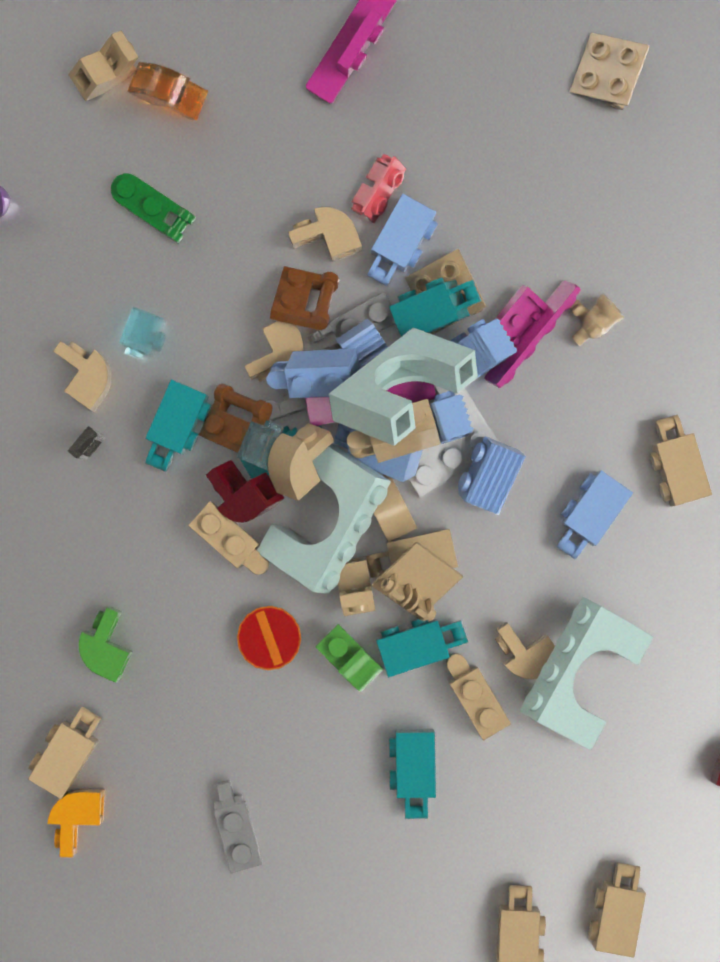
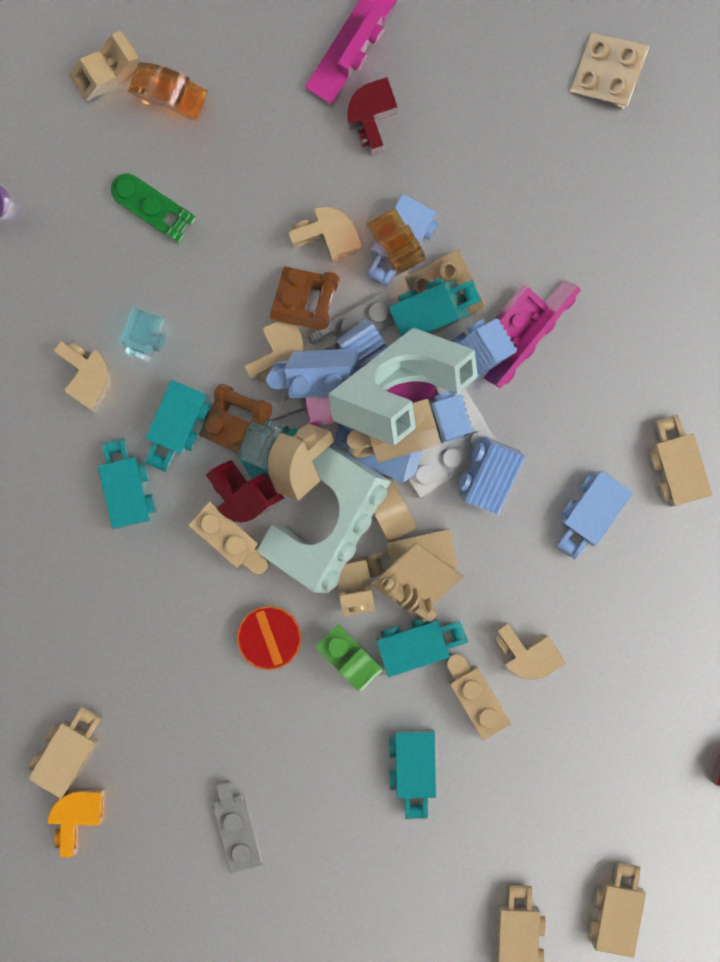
clear smoke tile [68,426,105,461] -> none
bright green brick [79,607,133,683] -> none
coral hinge [351,154,406,223] -> none
light aqua arch [520,597,654,750] -> none
tan piece [569,293,624,346] -> none
none -> teal brick [98,438,157,529]
none -> dark red brick [347,77,398,156]
none -> clear orange brick [367,208,426,276]

